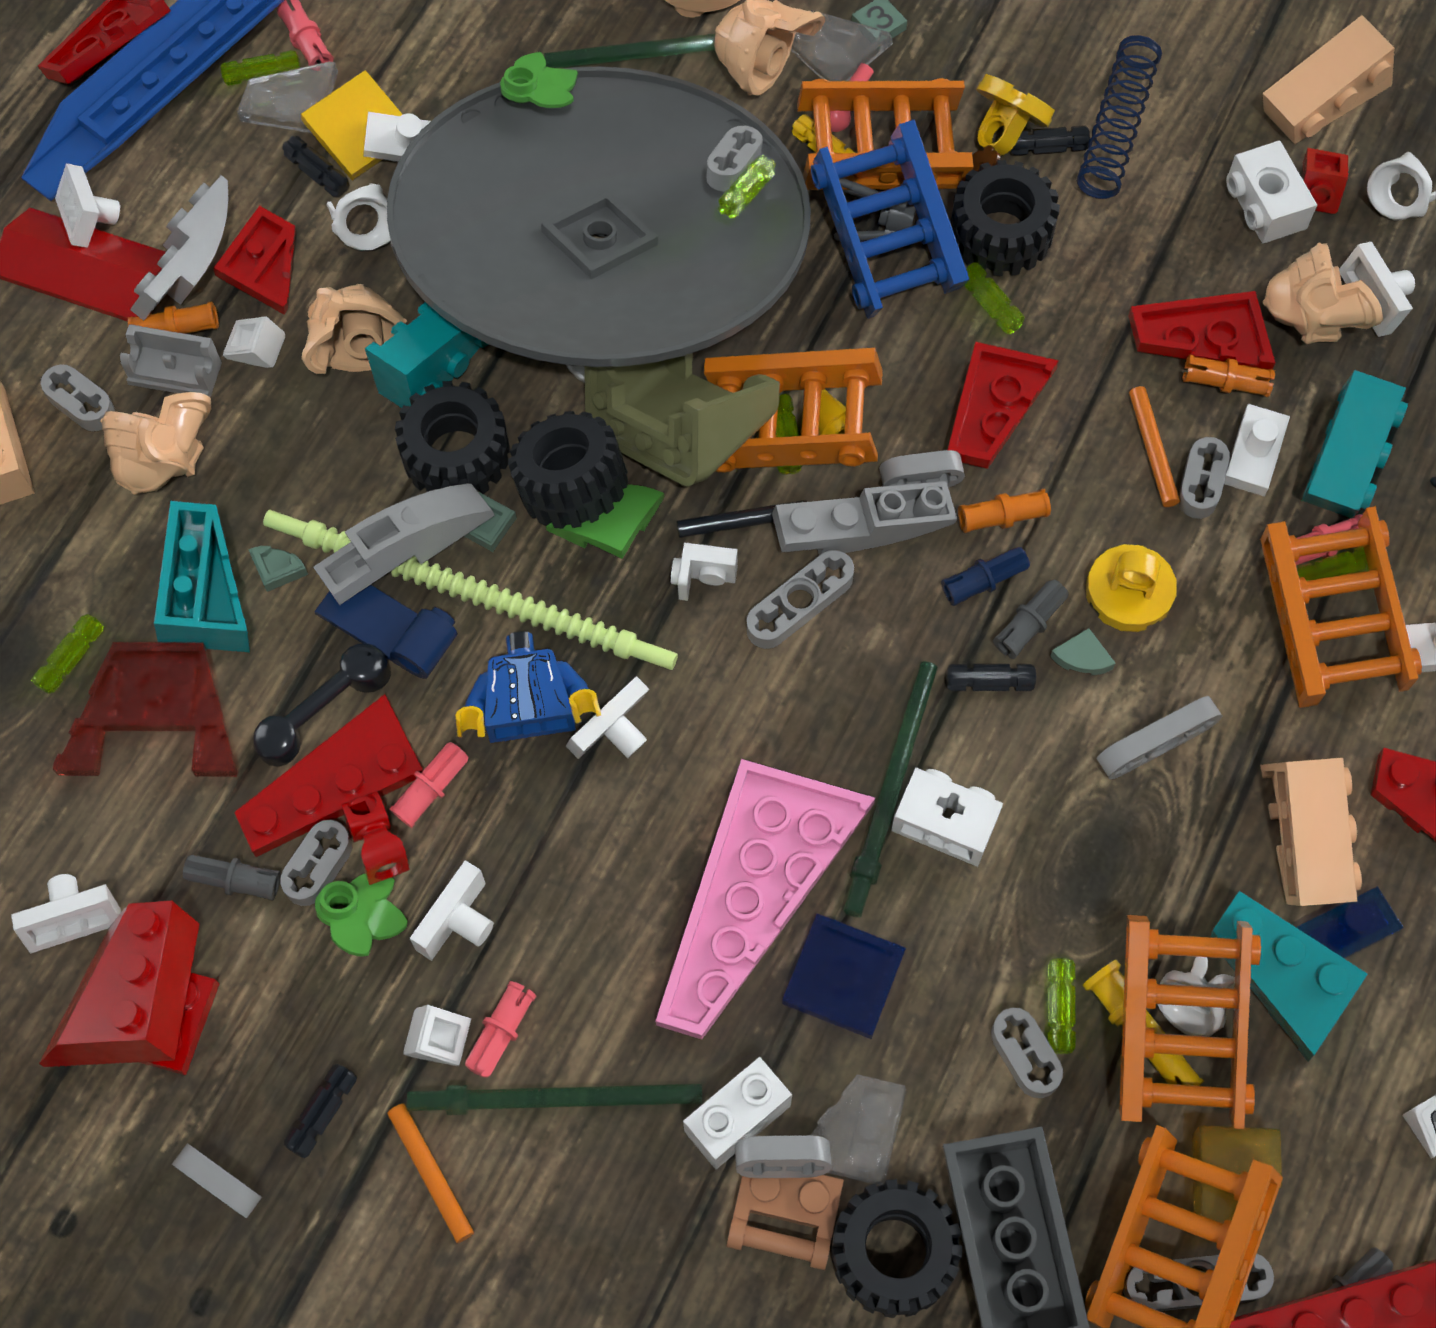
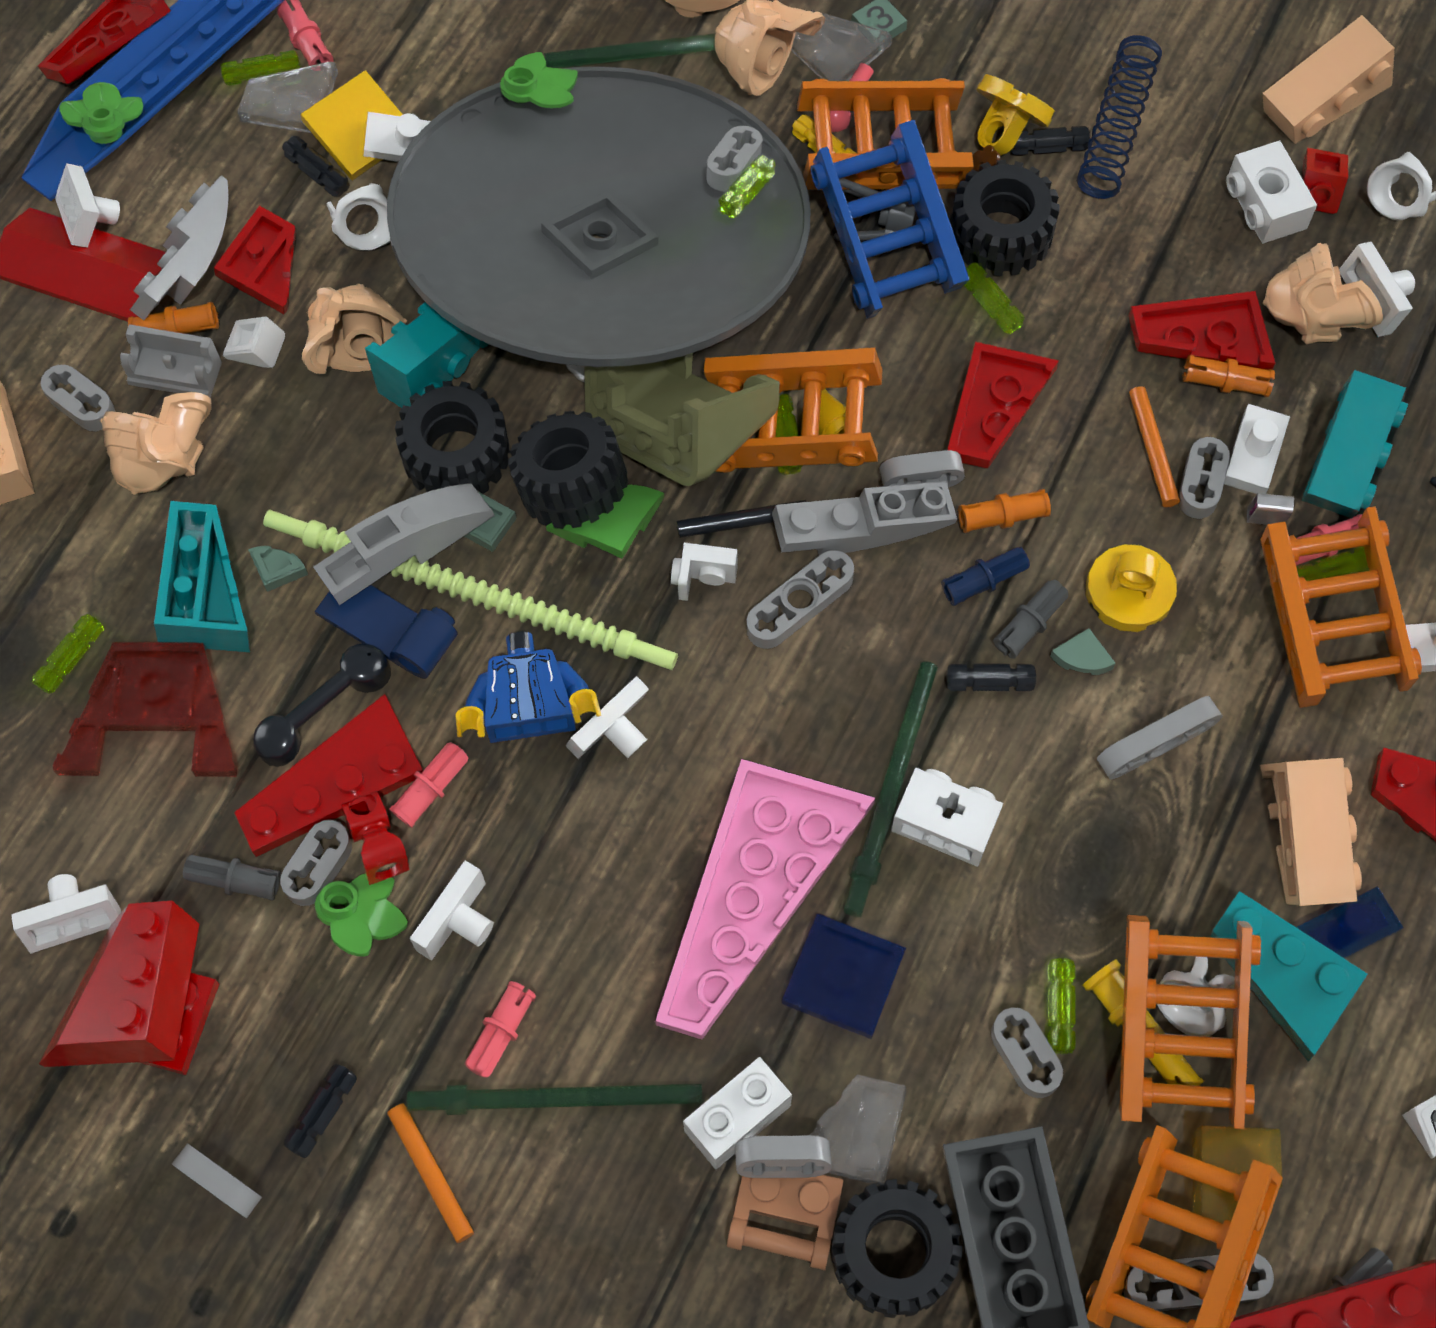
white slope [403,1005,471,1066] -> none
none -> bright green plate [59,82,143,144]
none -> flat silver piece [1247,493,1294,525]

